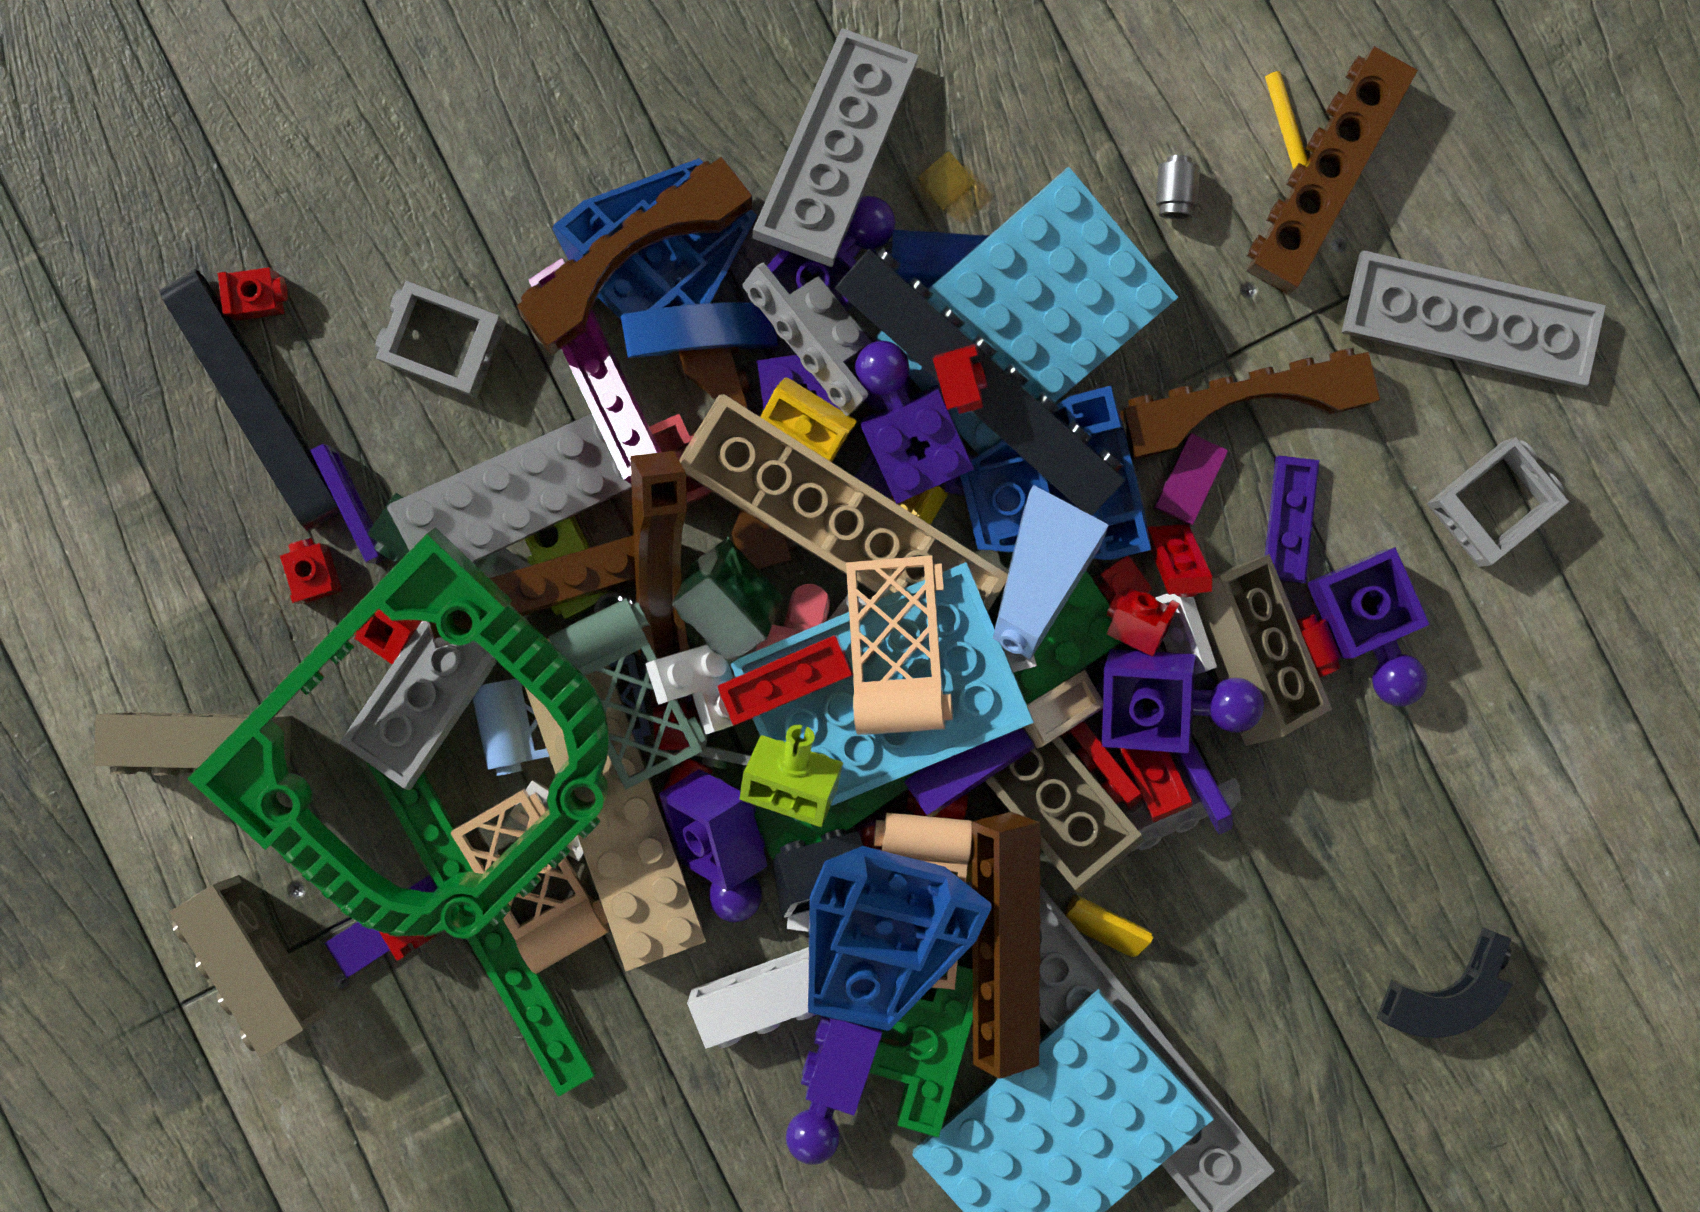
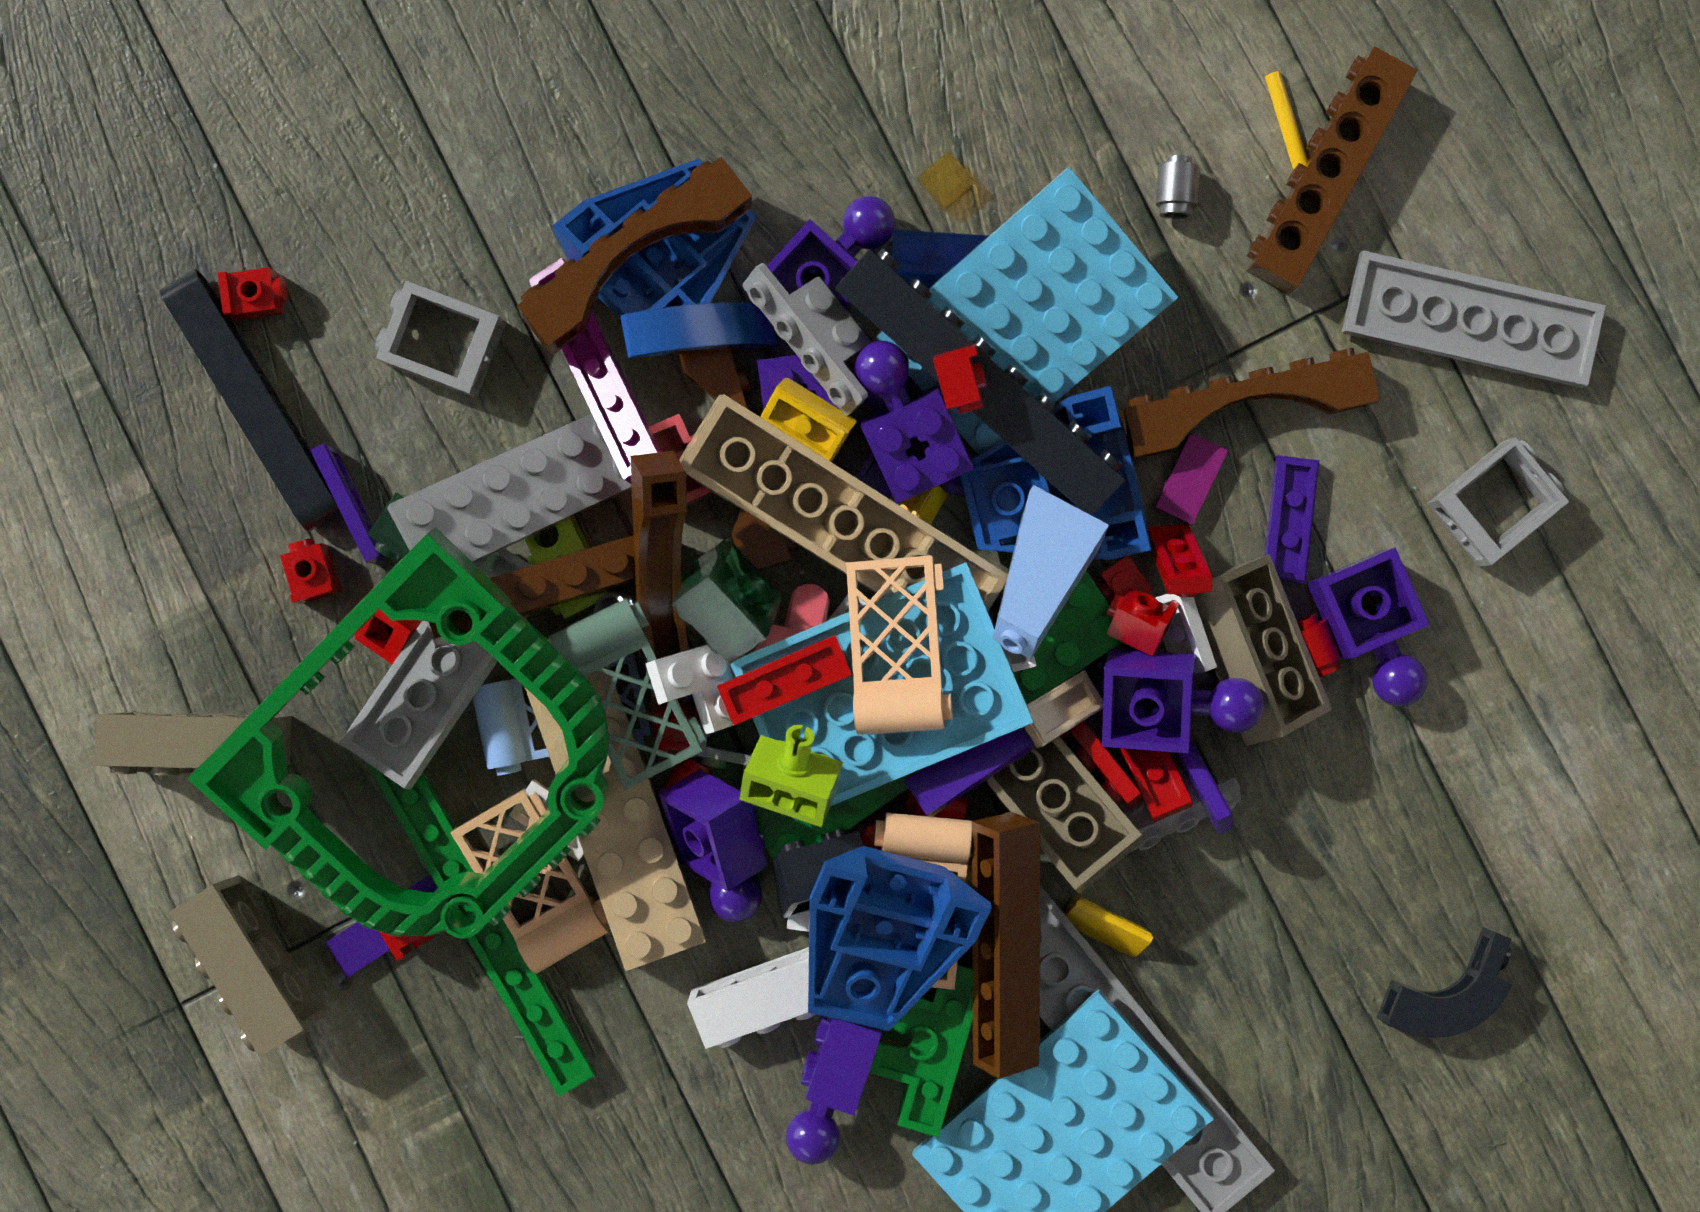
light grey plate [753,28,919,267] -> none

